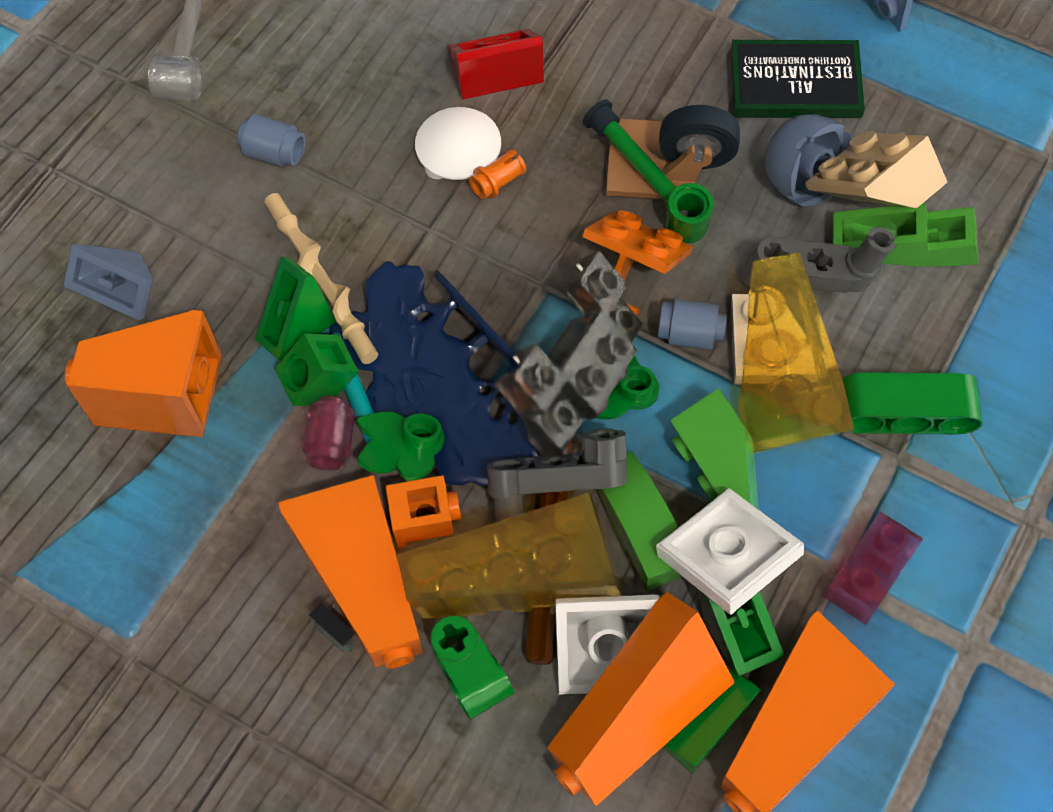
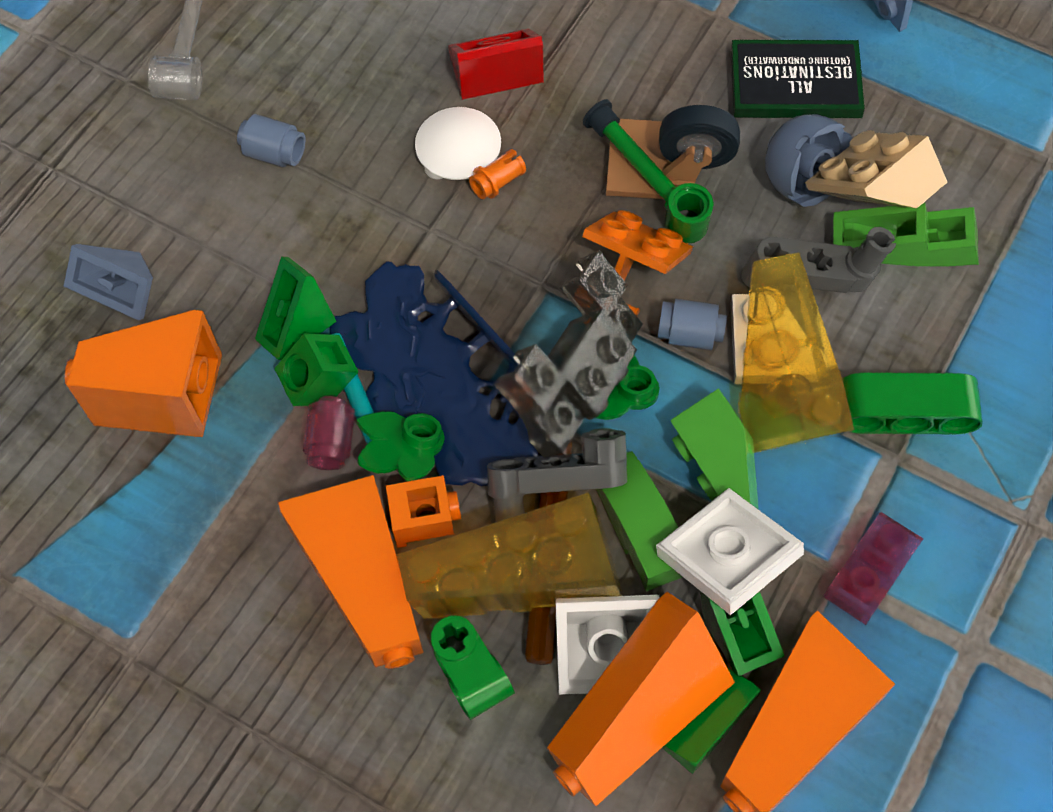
tan piece [264,193,378,364] -> none
black piece [309,602,355,652] -> none

